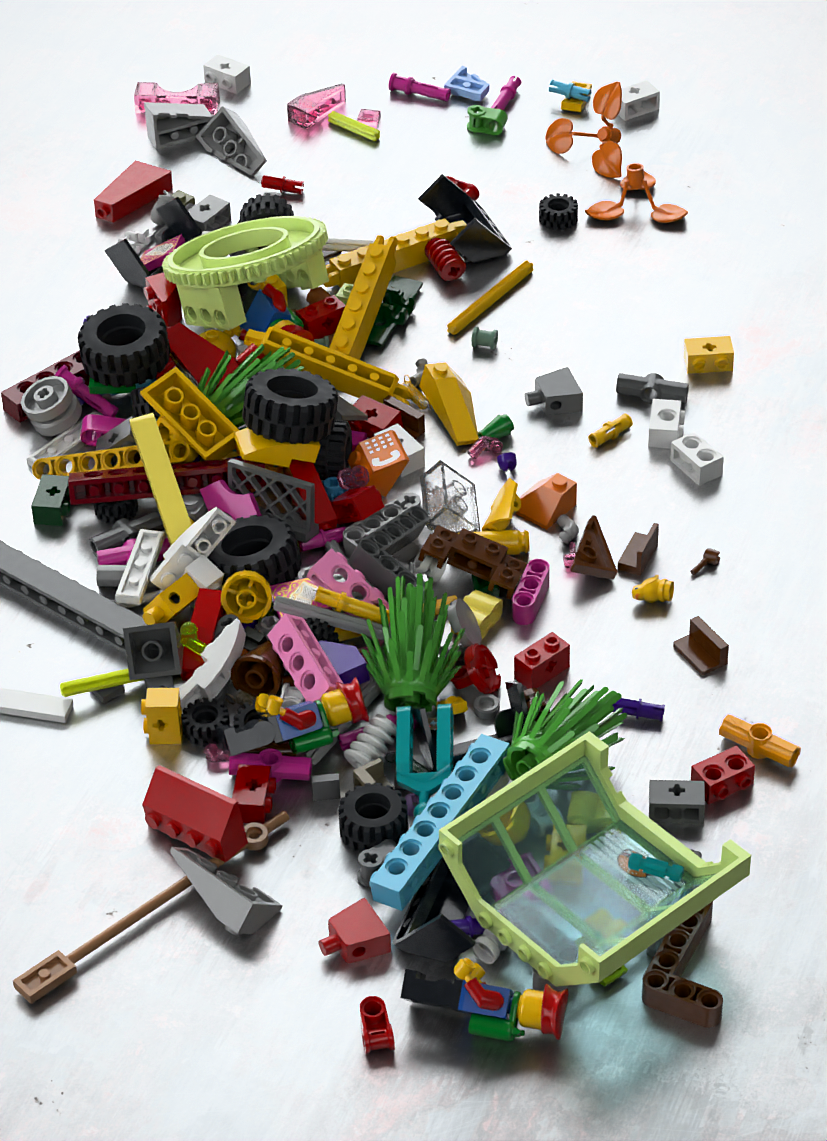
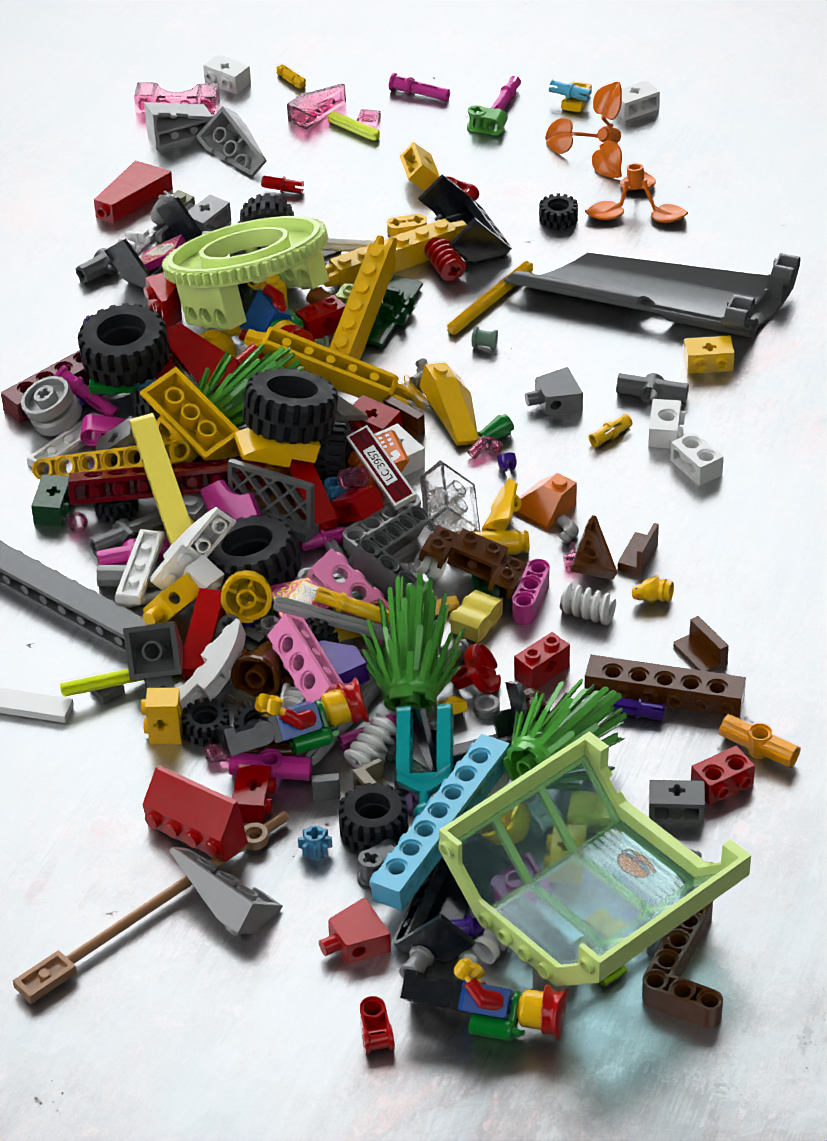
clear neon green arm [180,622,207,657] -> none
light blue wing [444,65,490,101] -> none
light grey tile [447,599,482,648] -> none
teal axle [628,853,684,883] -> none
reddish brown hand [690,548,721,575] -> none
none -> clear pink hinge [68,512,88,533]
none -> dark grey piece [75,248,118,284]
none -> yellow axle [276,64,307,89]
none -> dark azure gear [298,825,333,860]
none -> tile [346,425,417,510]
none -> yellow beam [386,214,427,236]
none -> yellow brick [399,141,440,191]
none -> light grey bush [399,945,434,979]
none -> dark grey panel [504,252,801,338]
none -> white piece [559,582,617,626]
none -> reddish brown brick [584,654,746,718]

